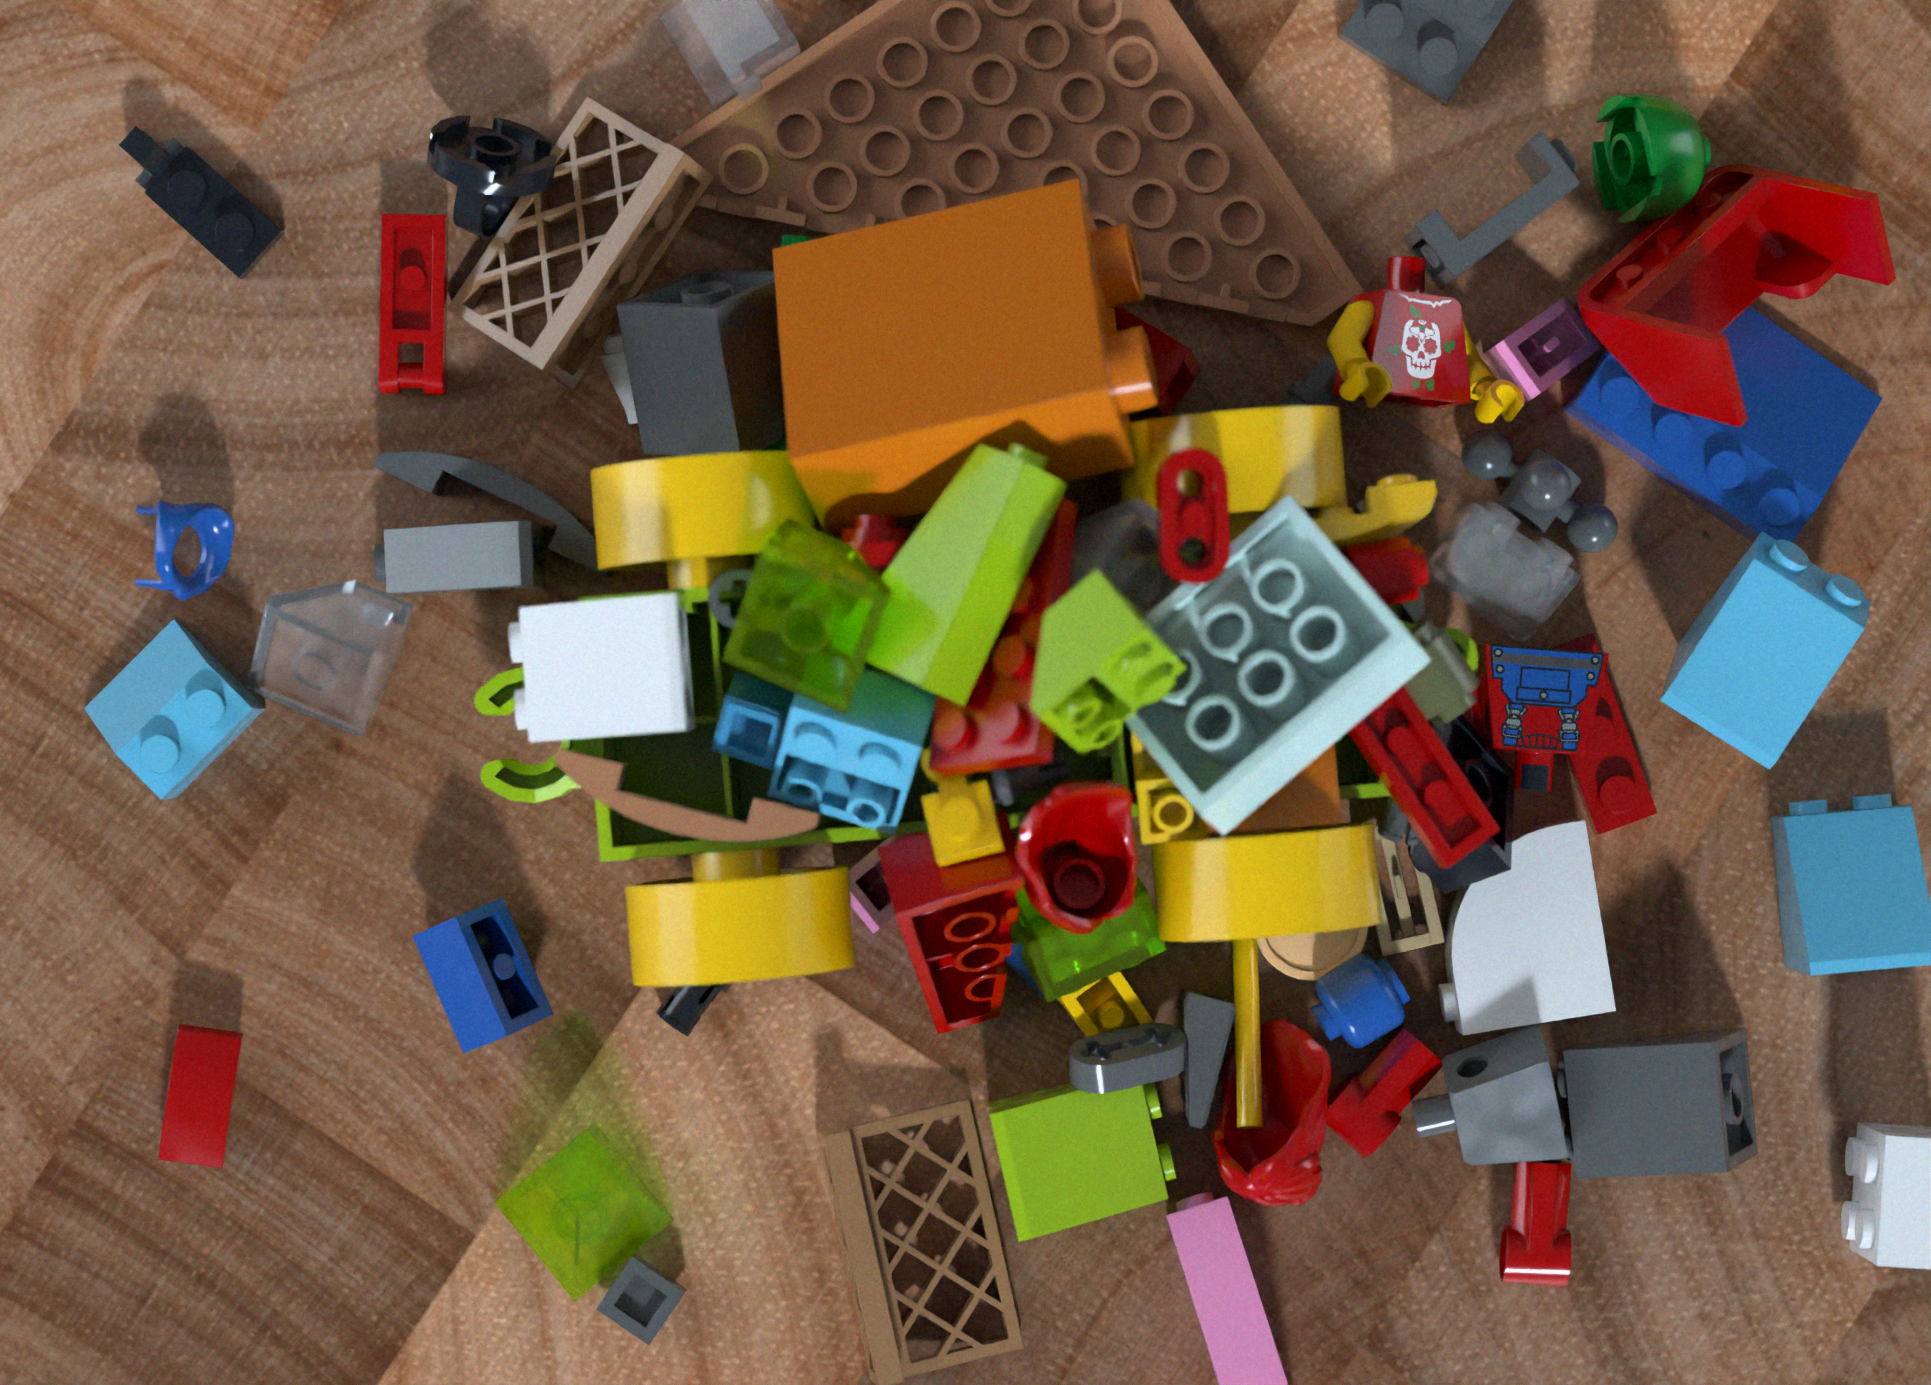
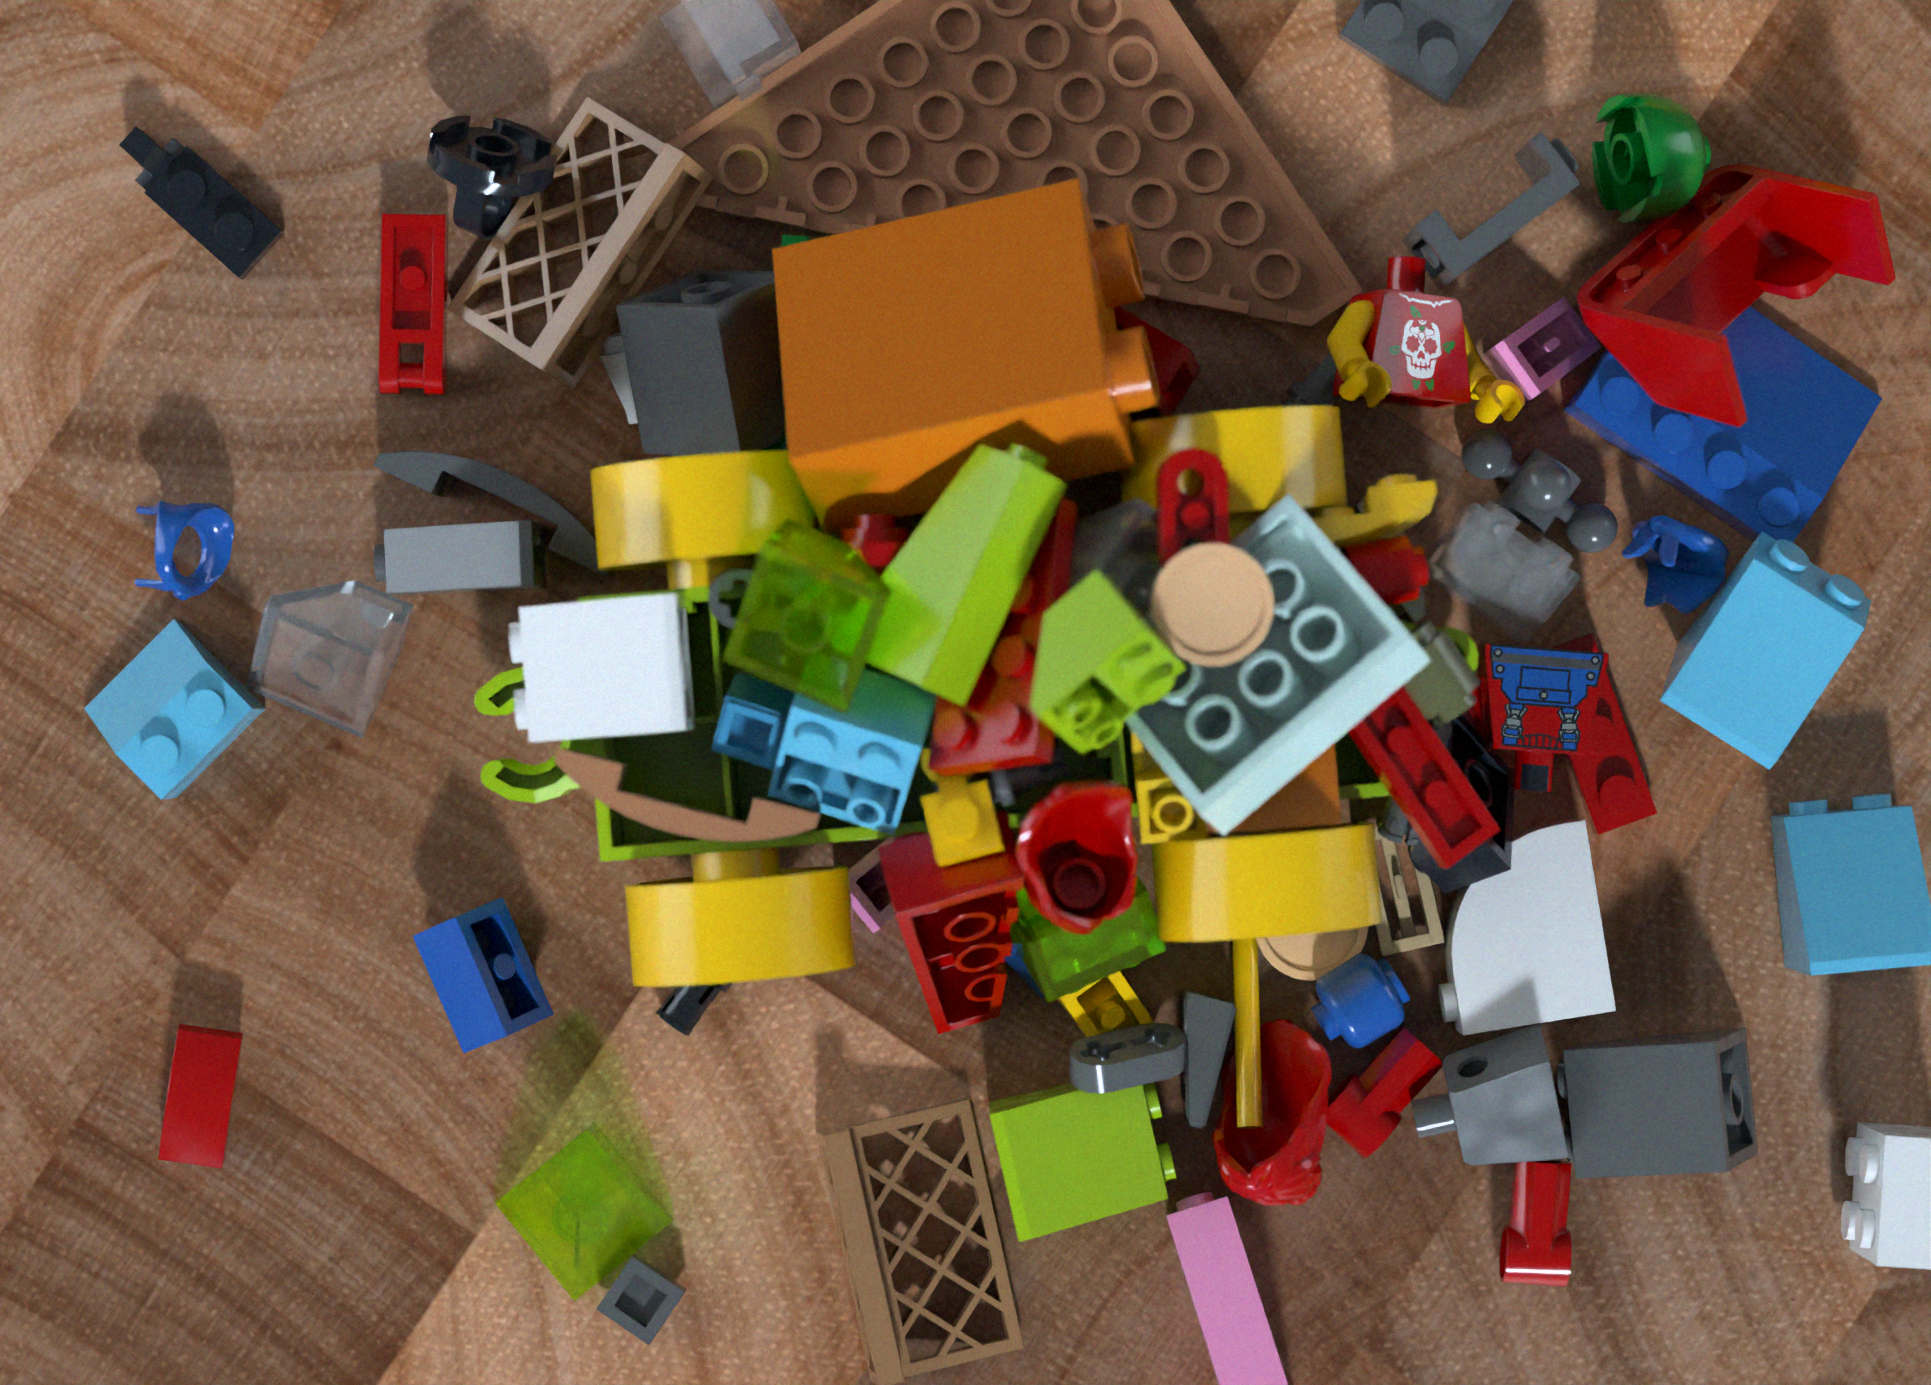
none -> light nougat piece [1151,543,1274,666]
none -> blue piece [1622,515,1730,614]

